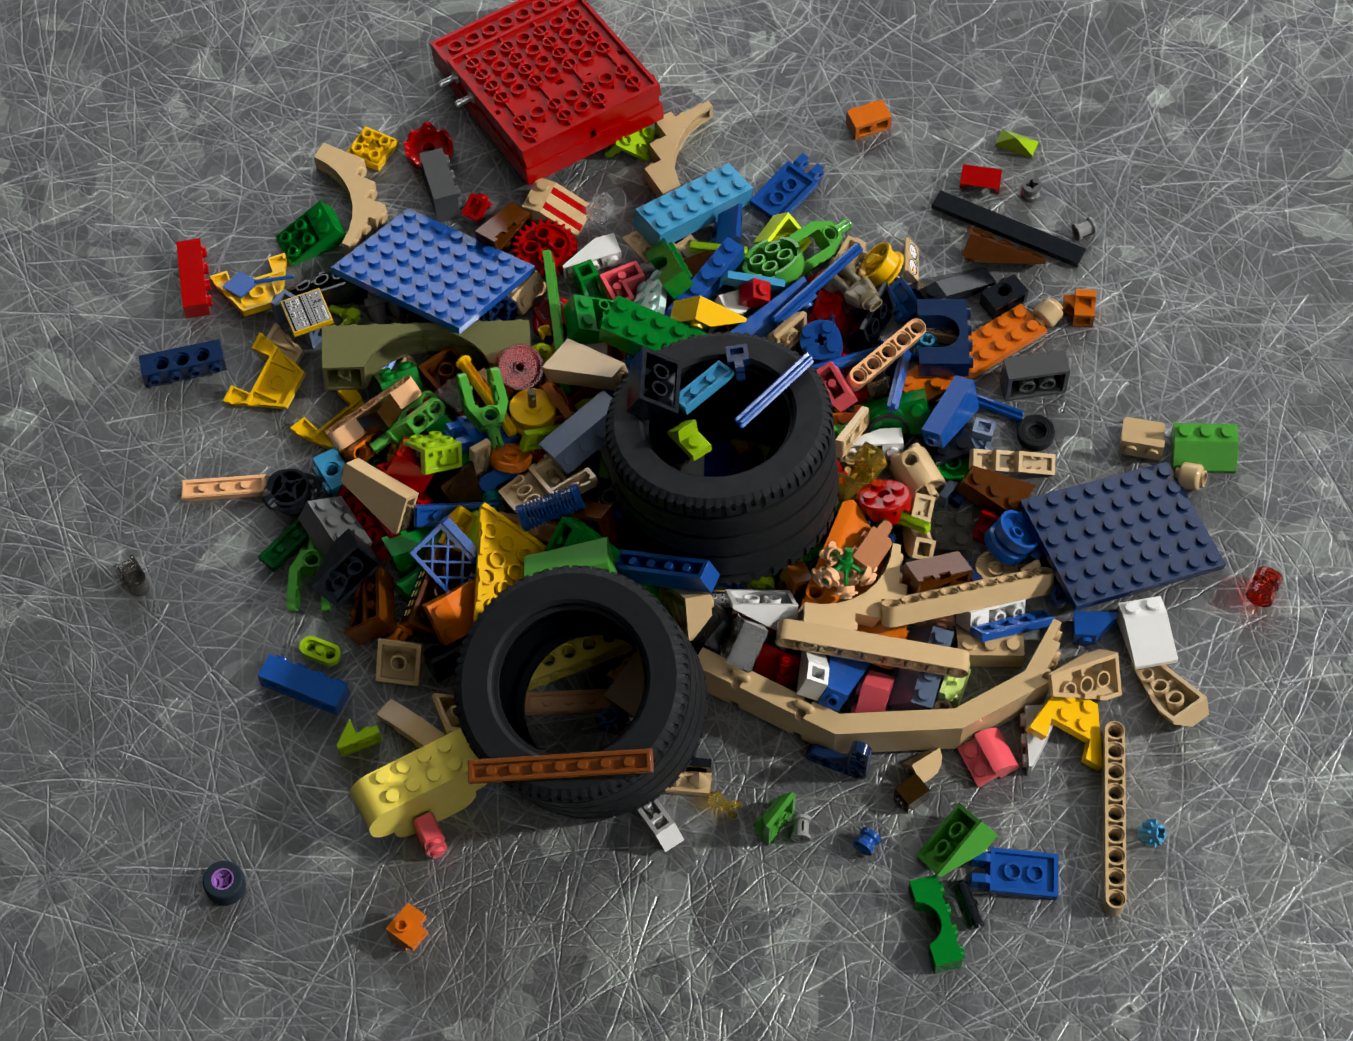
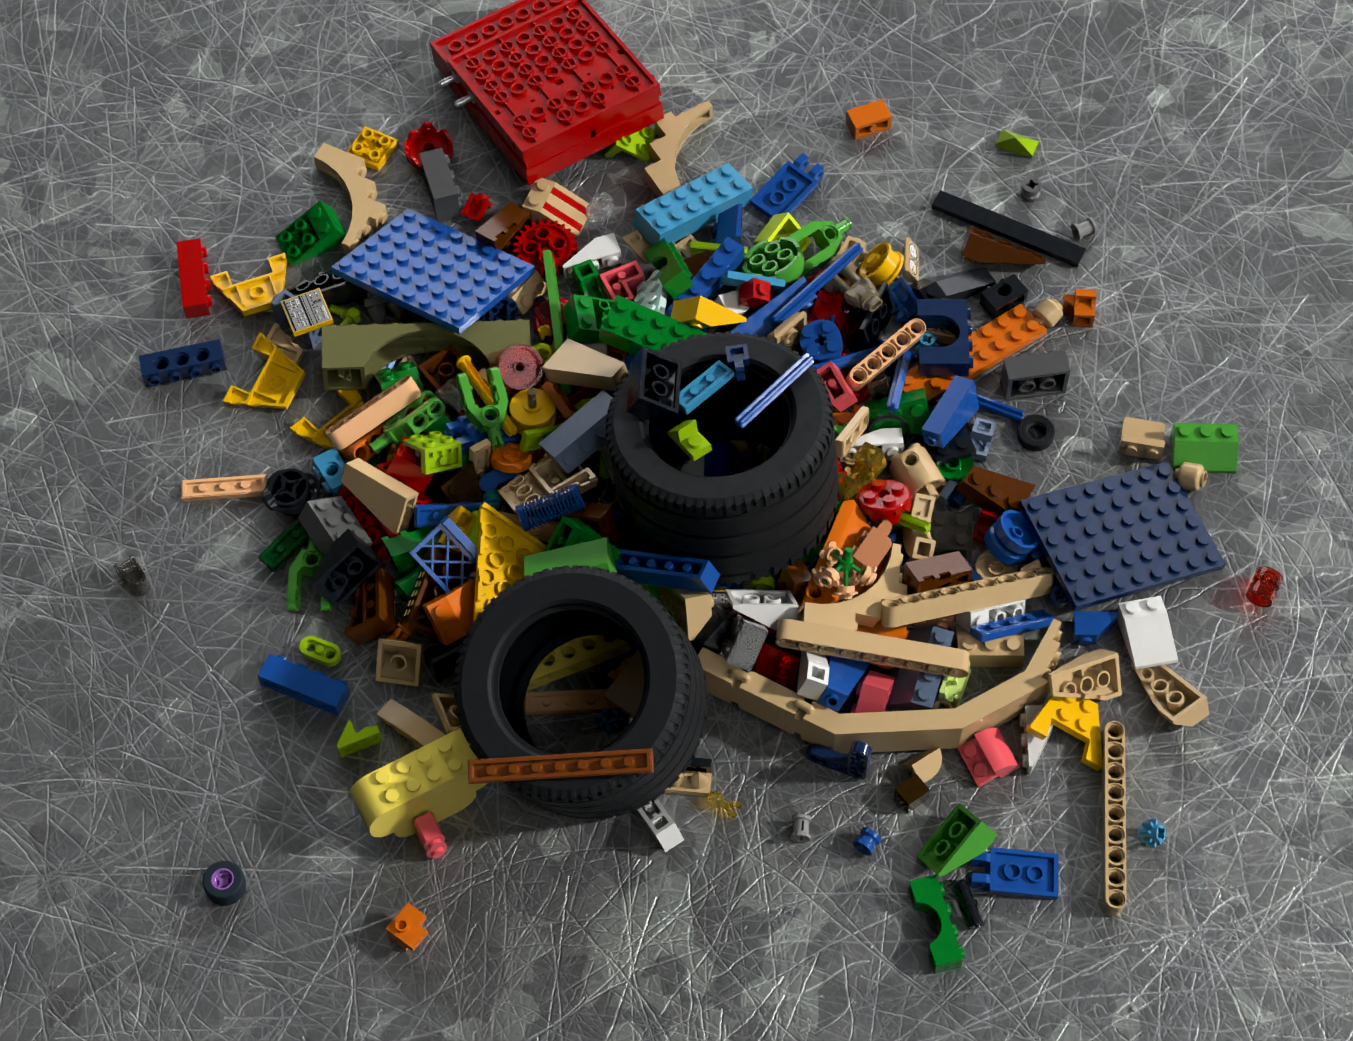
blue piece [223,271,295,299] -> none
dark brown slope [356,394,403,435] -> none
bright green slope [753,792,796,846] -> none
red hinge [960,164,1002,193] -> none
tan slope [969,449,1056,475] -> none

